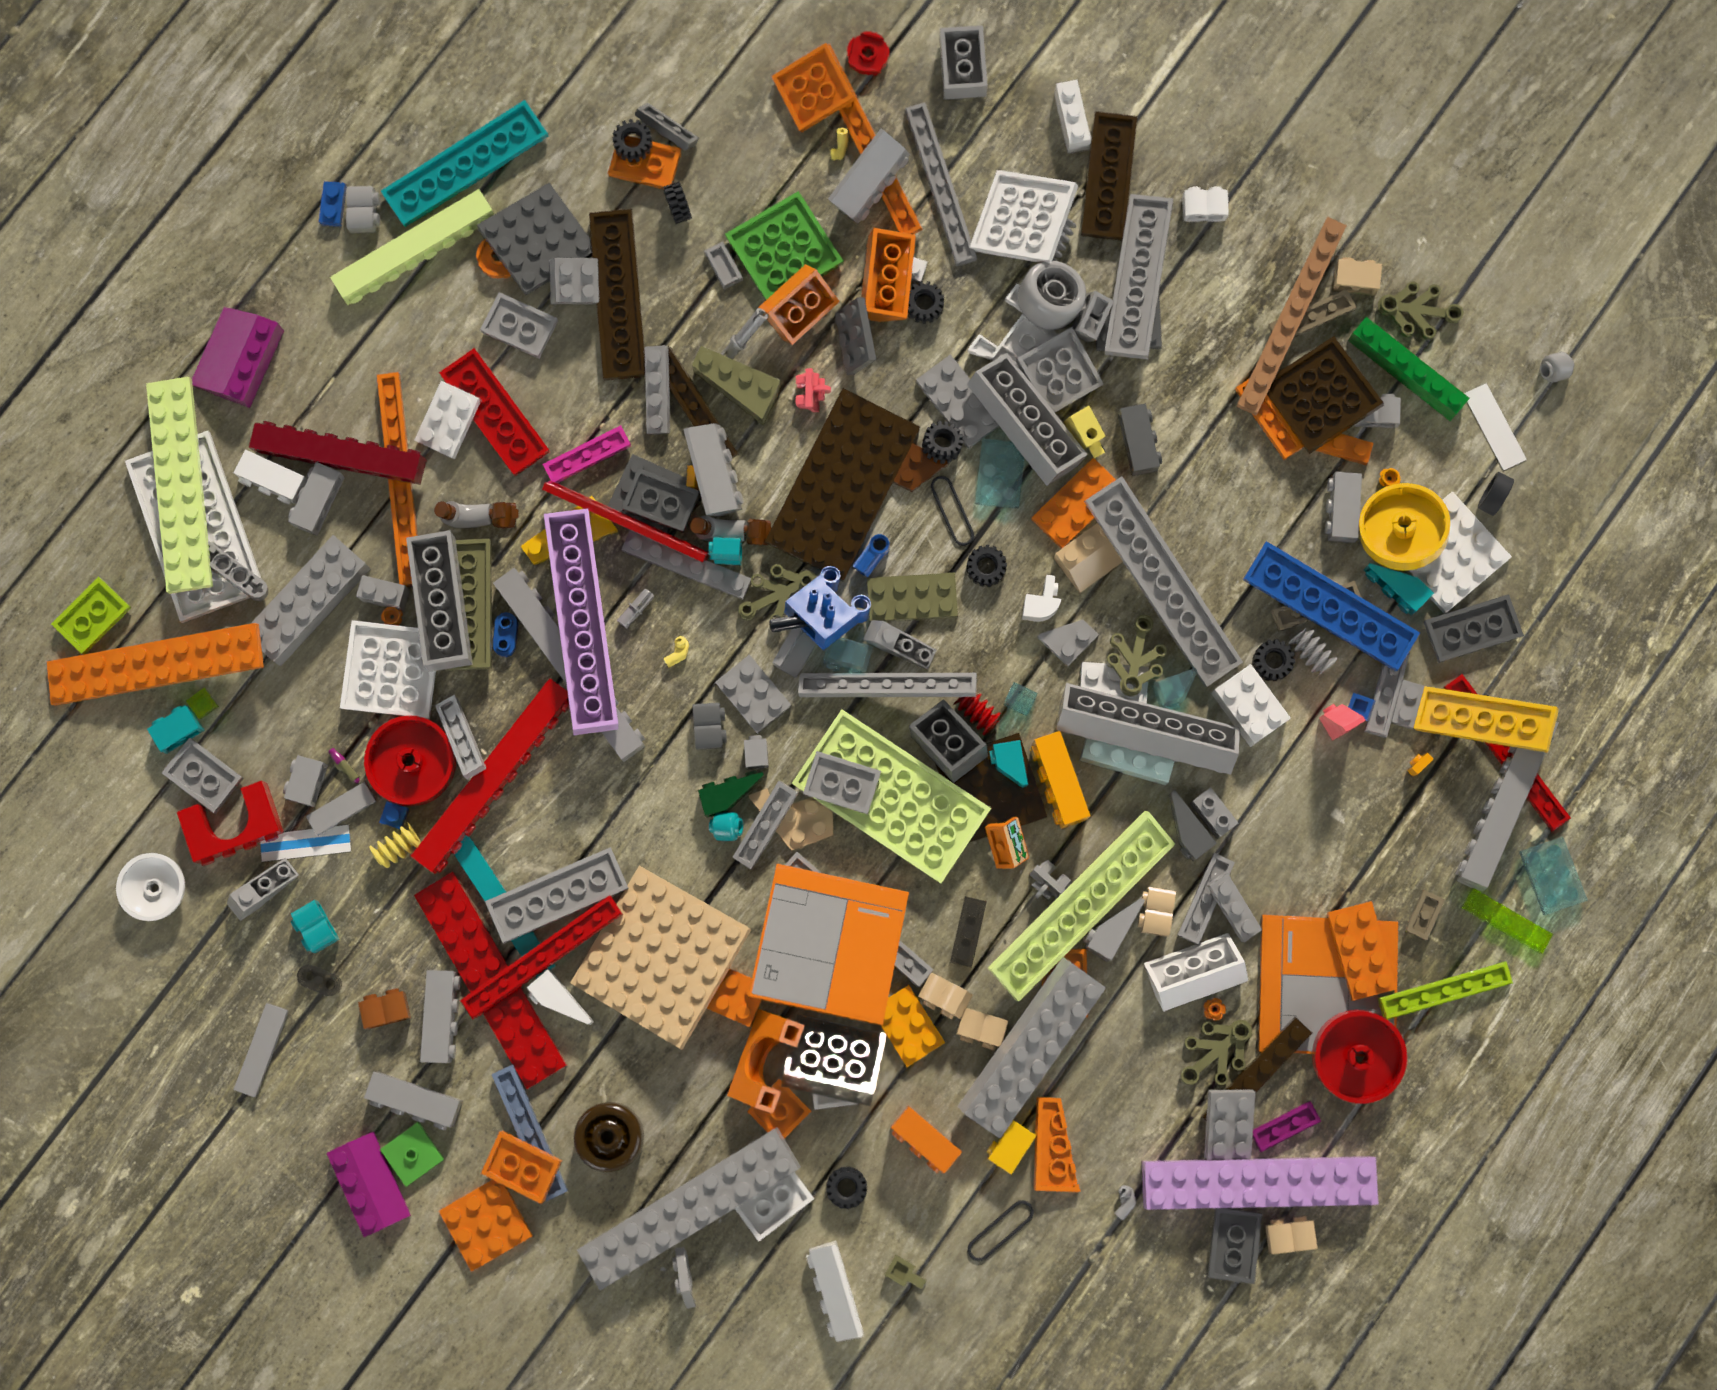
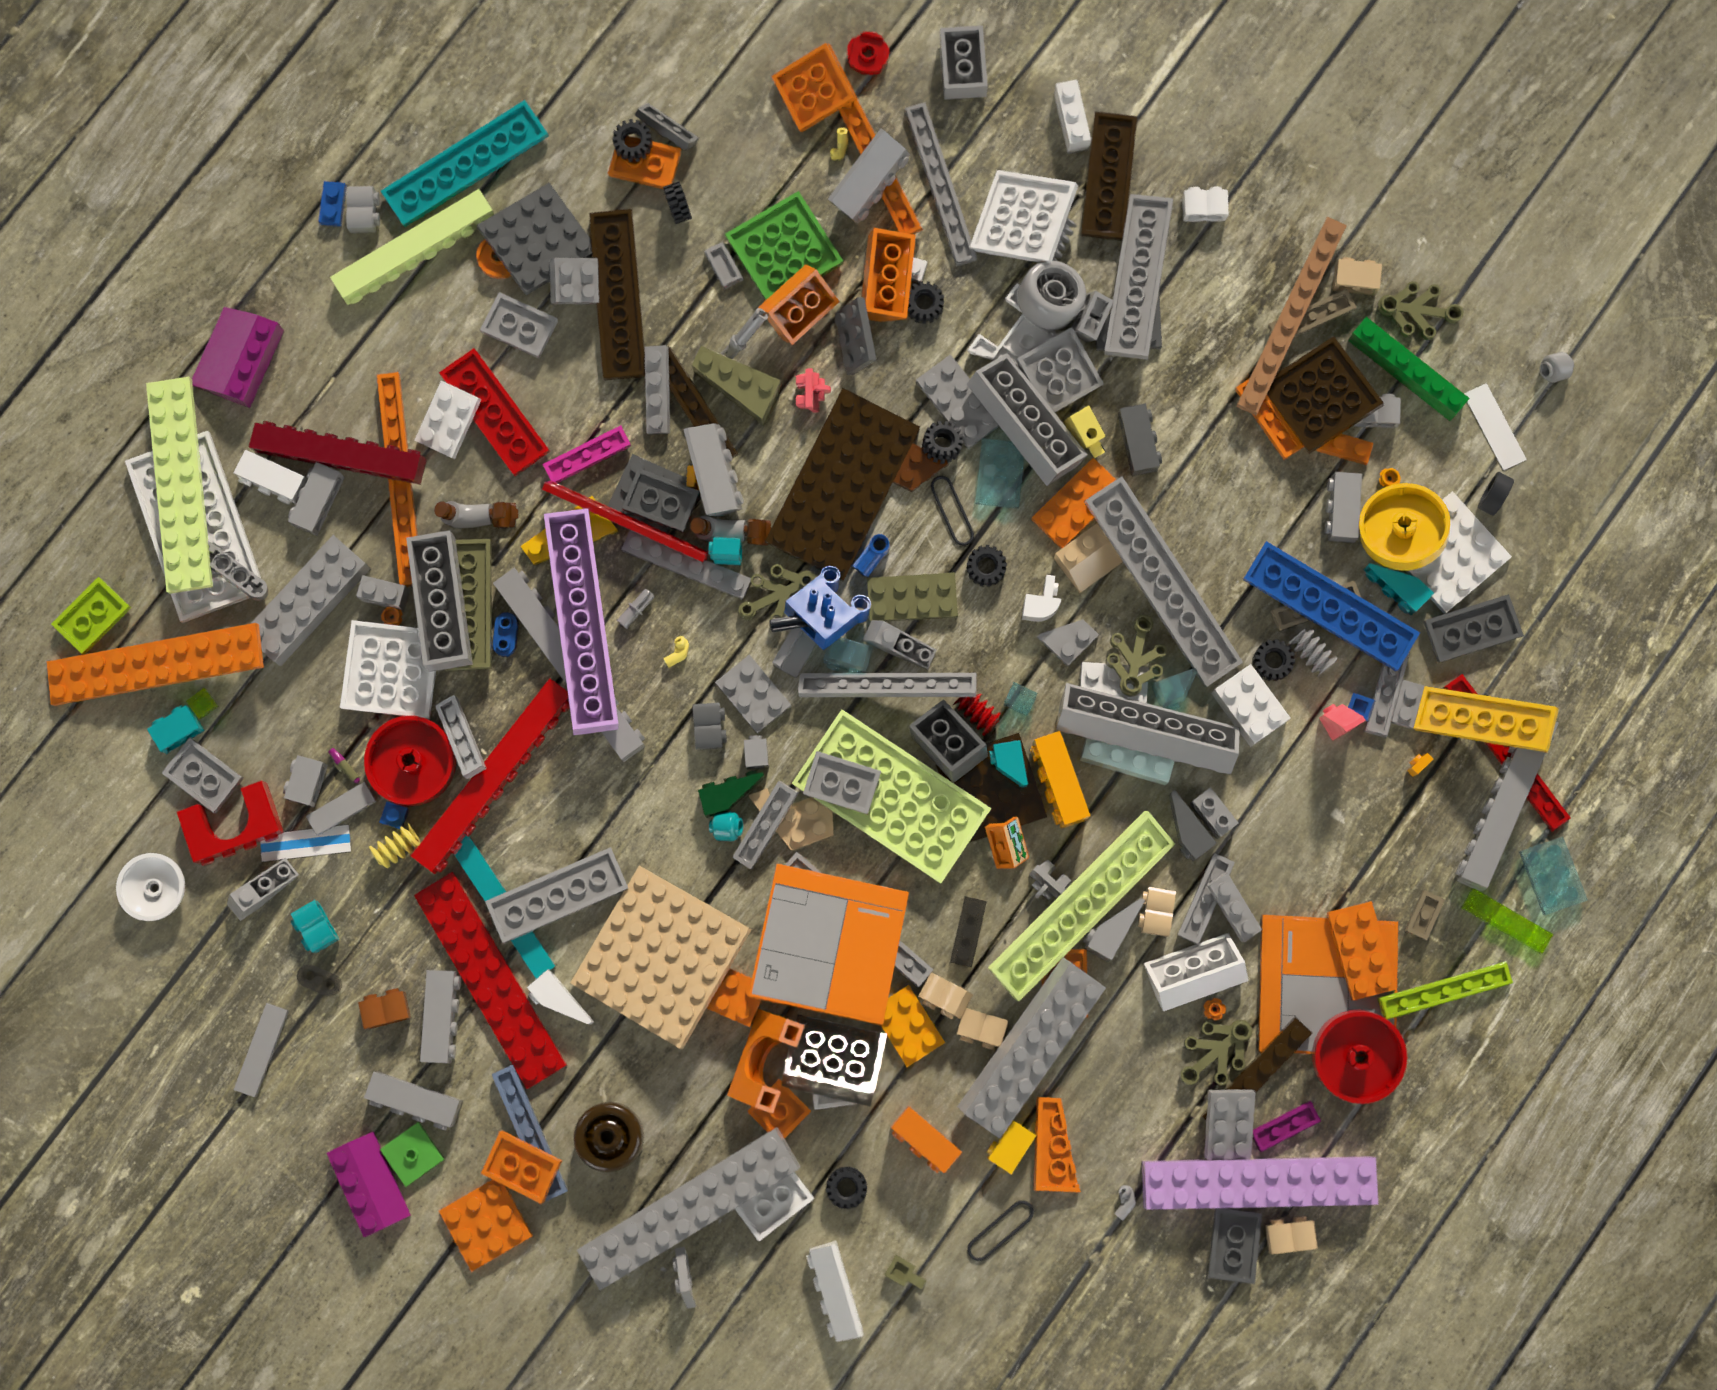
red tile [460,895,623,1020] -> none

